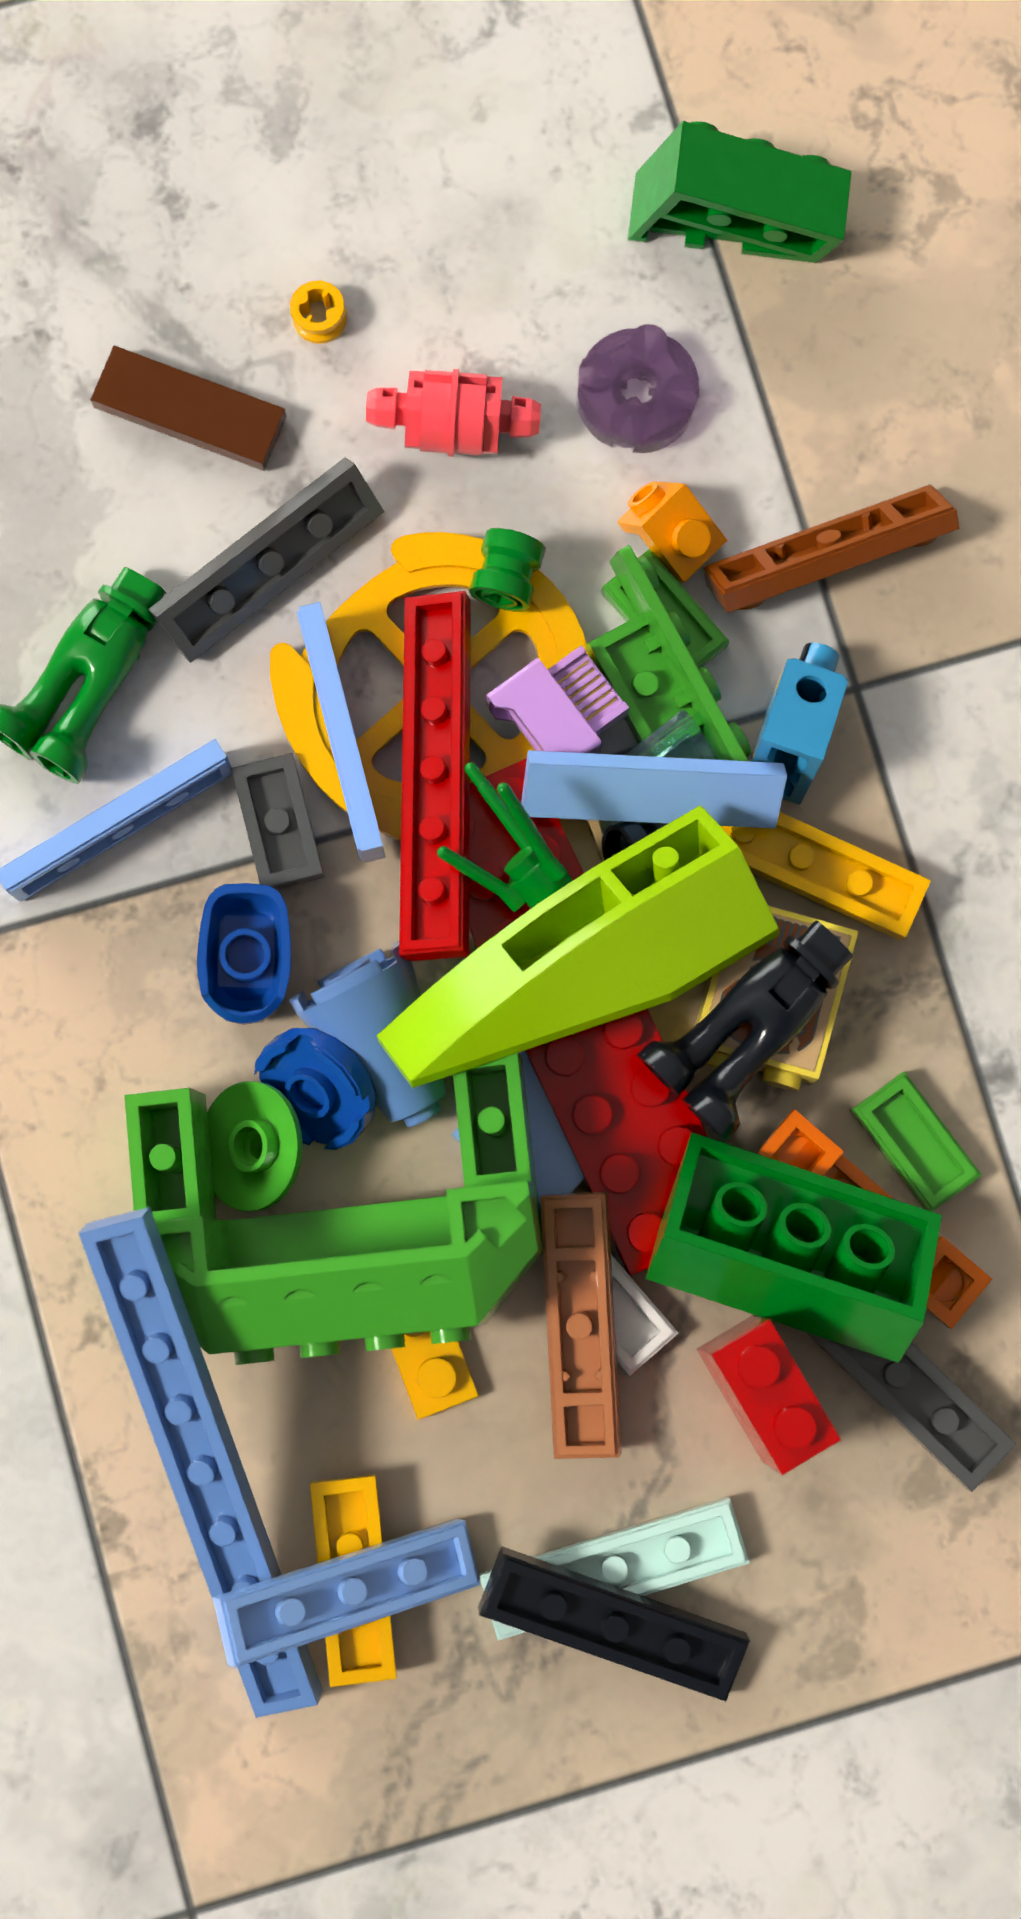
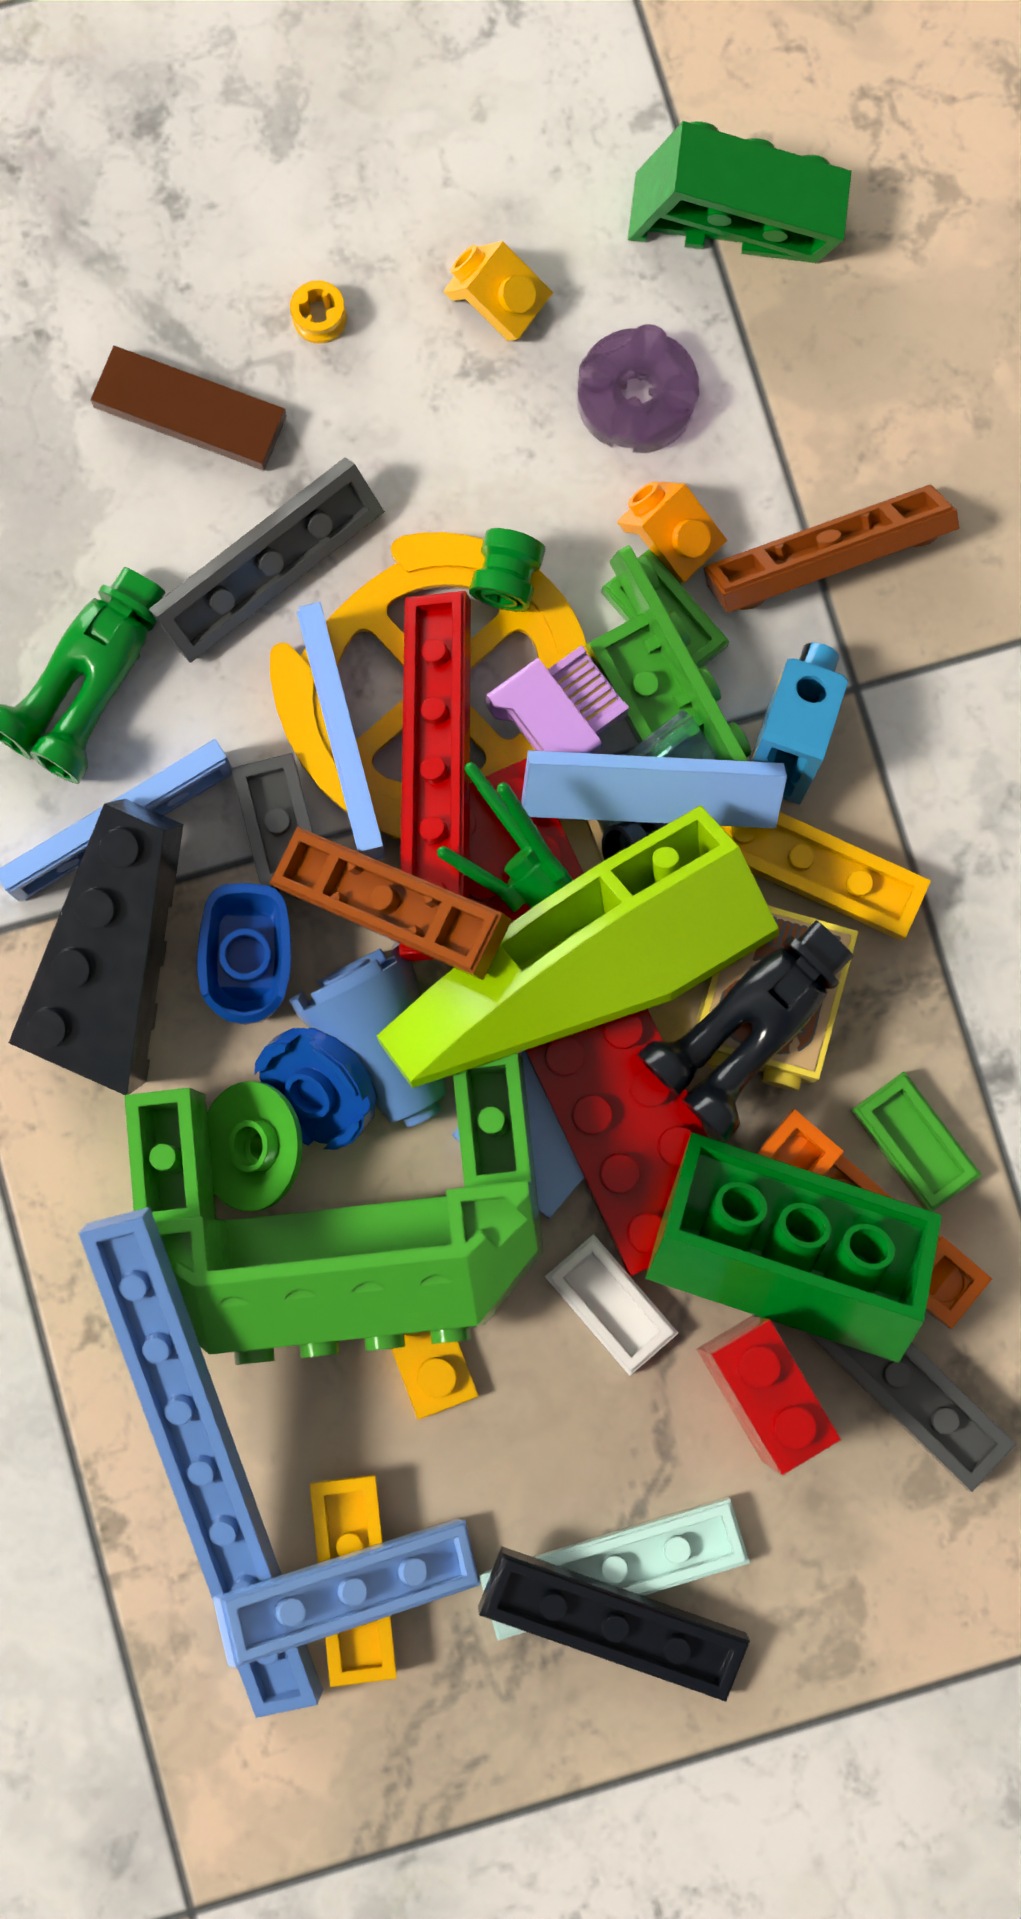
coral piece [366,369,541,457] -> none
nougat plate [540,1192,622,1459] -> none
none -> black wedge [8,799,184,1095]
none -> dark orange plate [269,827,512,980]
none -> yellow bracket [444,241,553,341]

